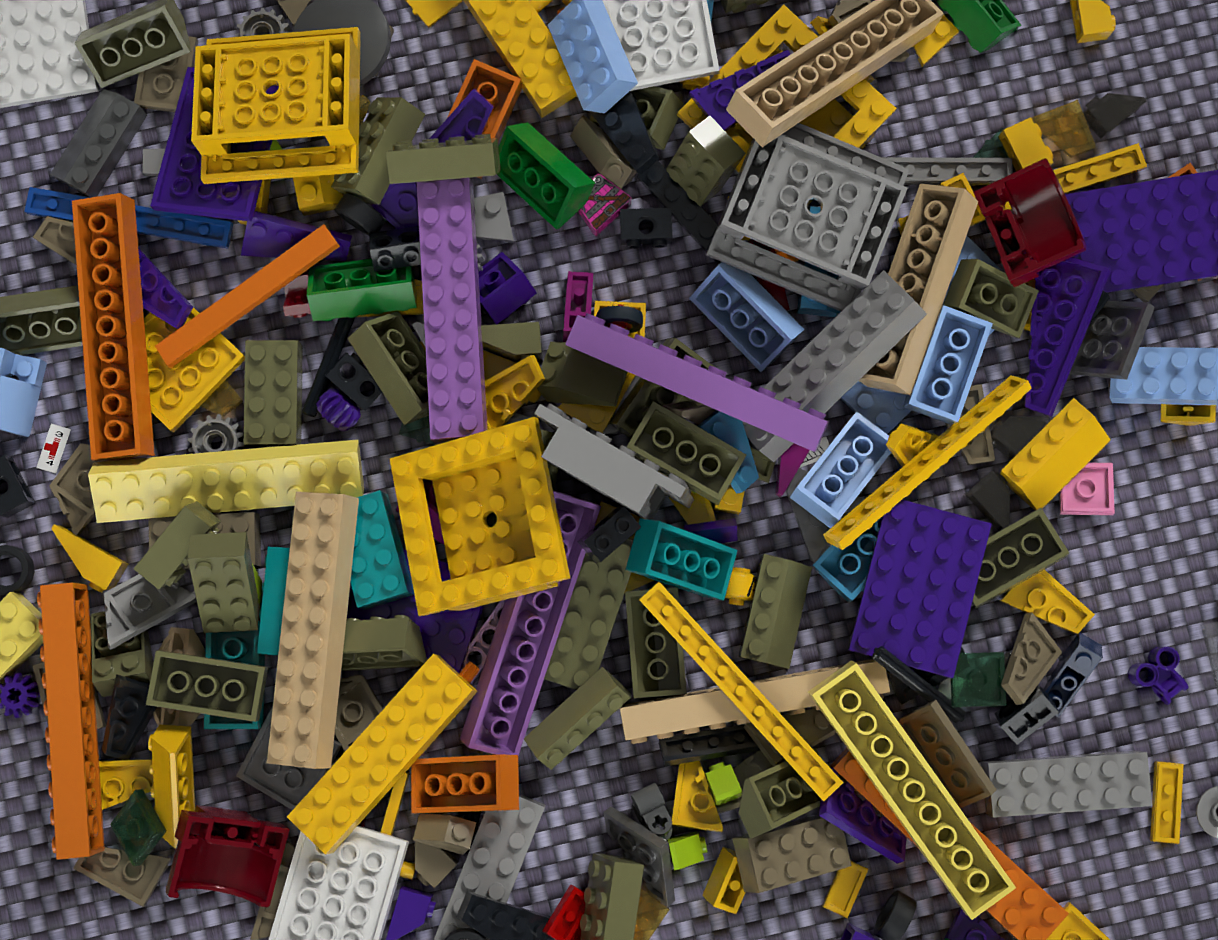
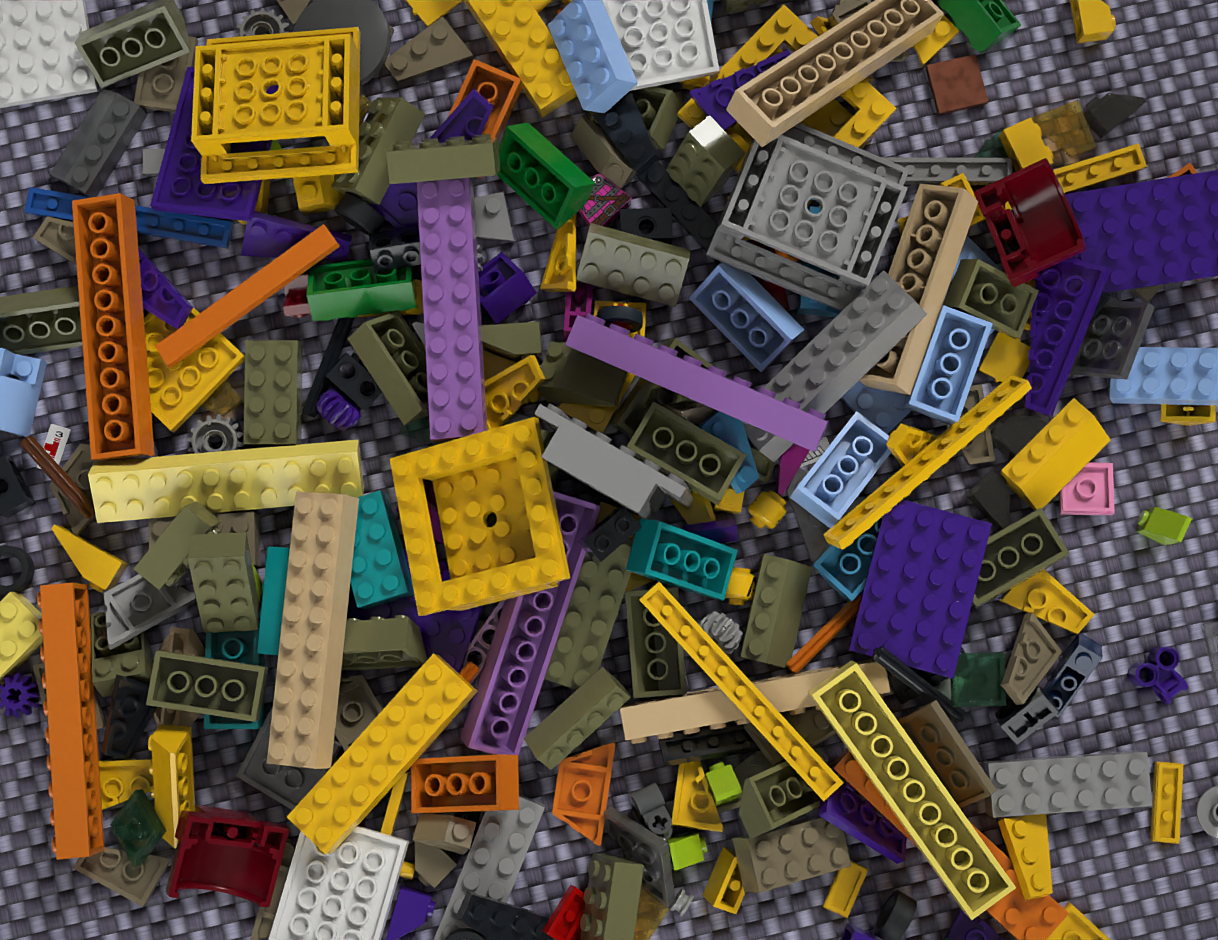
none -> reddish brown axle [20,435,95,519]
none -> dark tan wing [384,16,474,84]
none -> yellow wing [540,214,576,292]
none -> orange wing [552,742,616,846]
none -> olive brick [576,223,690,307]
none -> light grey bush [670,889,694,917]
none -> light grey gear [699,611,743,655]
none -> yellow head [748,490,787,529]
none -> orange axle [786,594,862,674]
none -> copper tile [925,54,988,116]
none -> yellow piece [978,331,1031,383]
none -> yellow wing [998,814,1053,900]
none -> lime slope [1136,507,1192,546]

